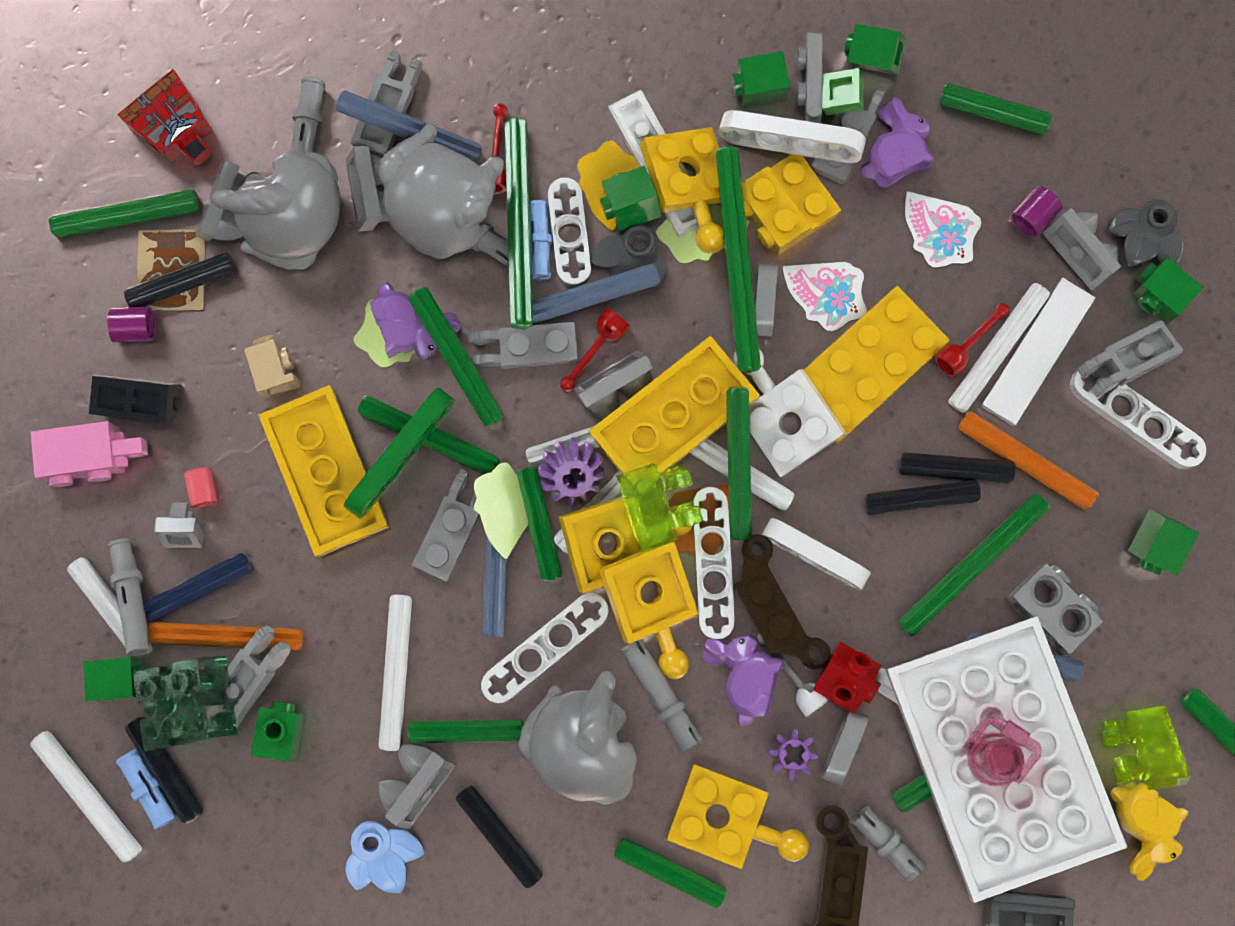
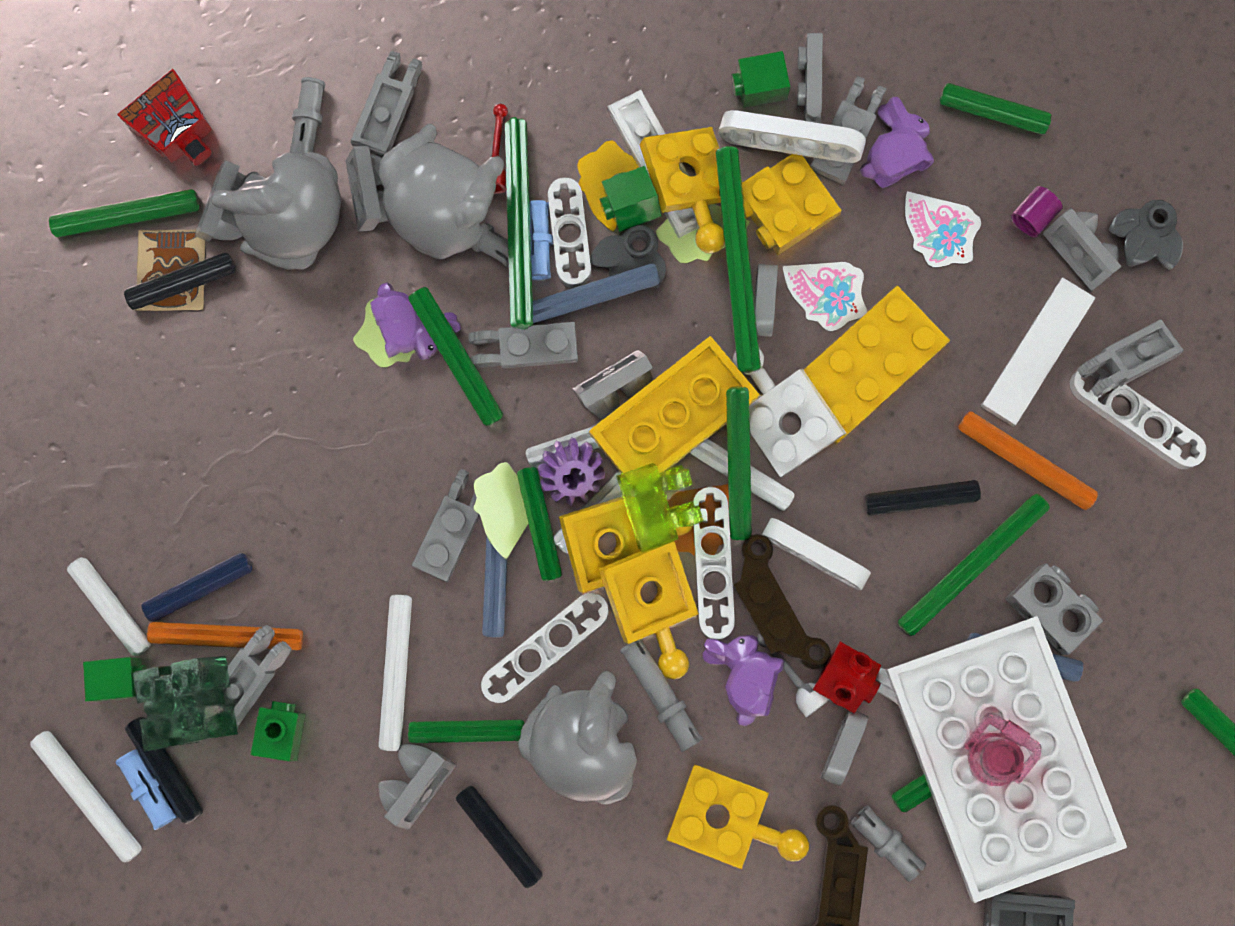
bright pink hinge [31,421,149,487] -> none
black hinge [89,375,181,424] -> none
magenta beam [107,306,155,343] -> none
light grey pin [108,538,152,657] -> none
light grey tile [154,503,204,548] -> none
coral hinge [184,467,218,508] -> none
tan brick [244,335,302,399] -> none
yellow plate [258,385,390,558] -> none
sand blue axle [335,90,481,163] -> none
green beam [344,387,455,519] -> none
light blue plate [345,821,424,893] -> none
green axle [357,395,500,474] -> none
red hinge [560,307,630,391] -> none
green axle [614,838,727,908] -> none
medium lavender gear [767,729,819,780] -> none
plate [822,68,863,115] -> none
green brick [844,24,907,76] -> none
black axle [899,452,1015,483] -> none
red hinge [933,303,1010,378] -> none
white axle [948,283,1050,413] -> none
clear neon green plate [1100,706,1191,790] -> none
yellow animal [1110,782,1189,881] -> none
green brick [1128,509,1199,576] -> none
green brick [1132,257,1204,324] -> none

